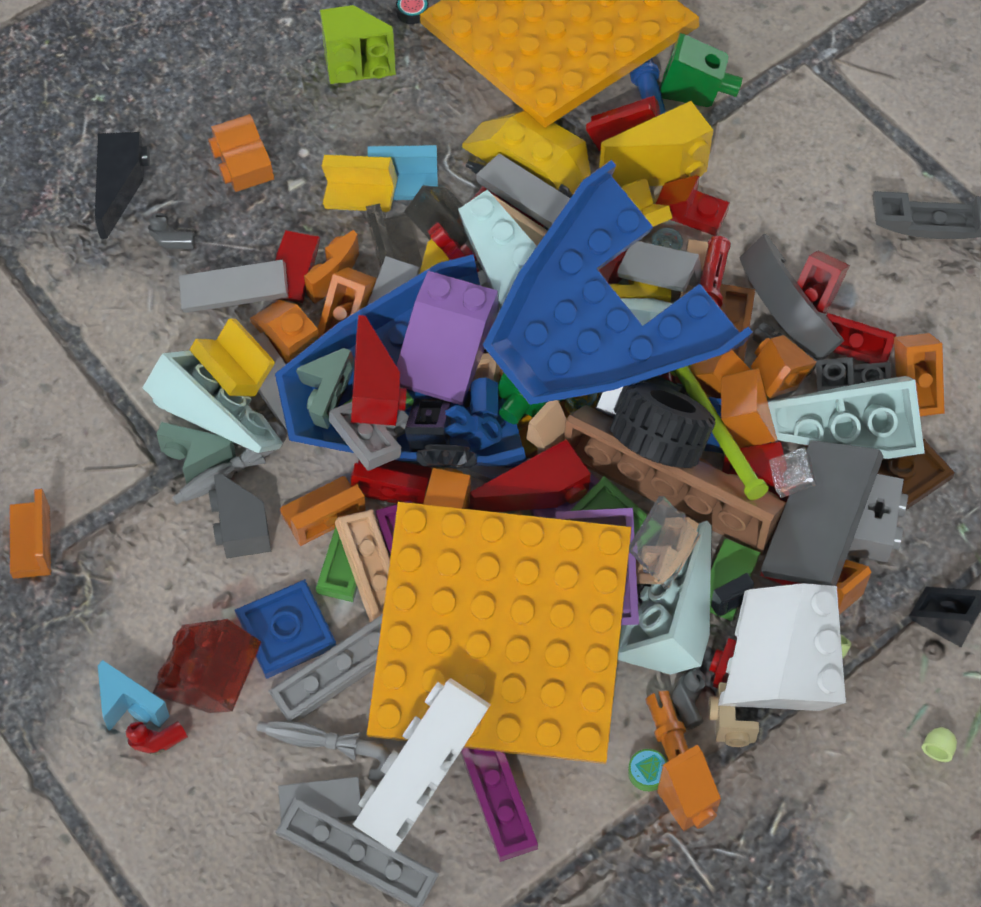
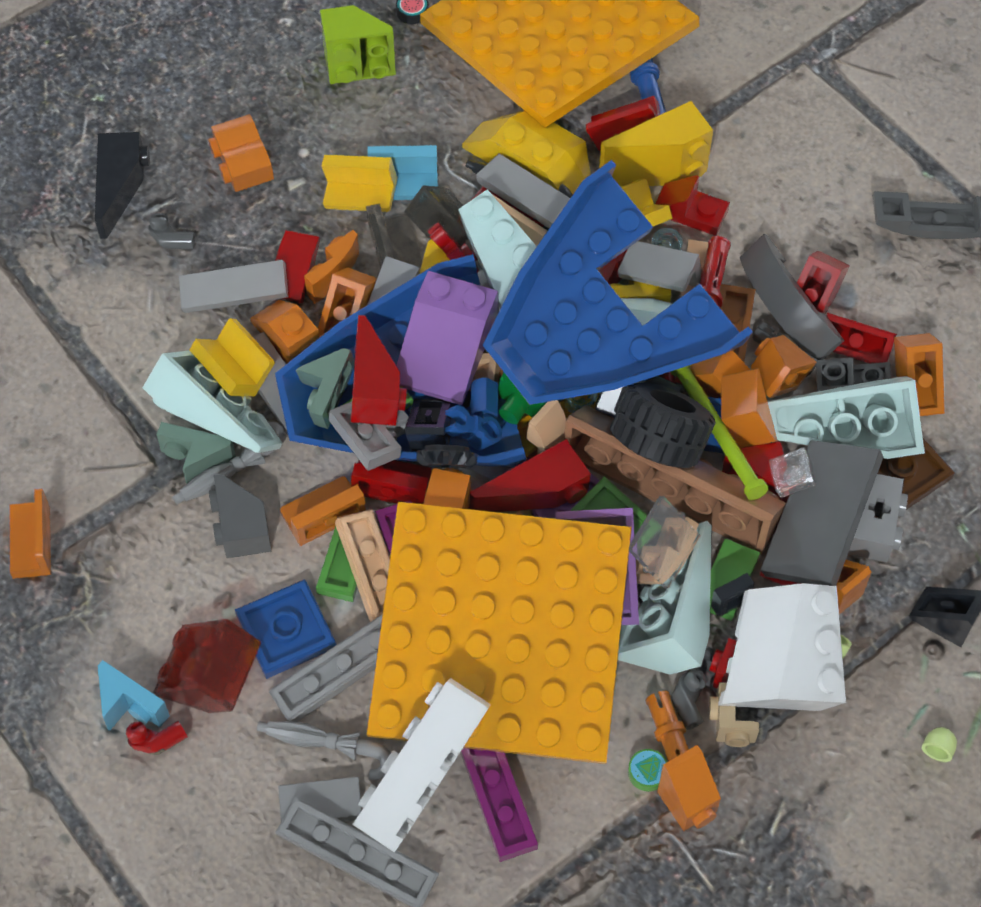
green torso [660,33,743,107] -> none

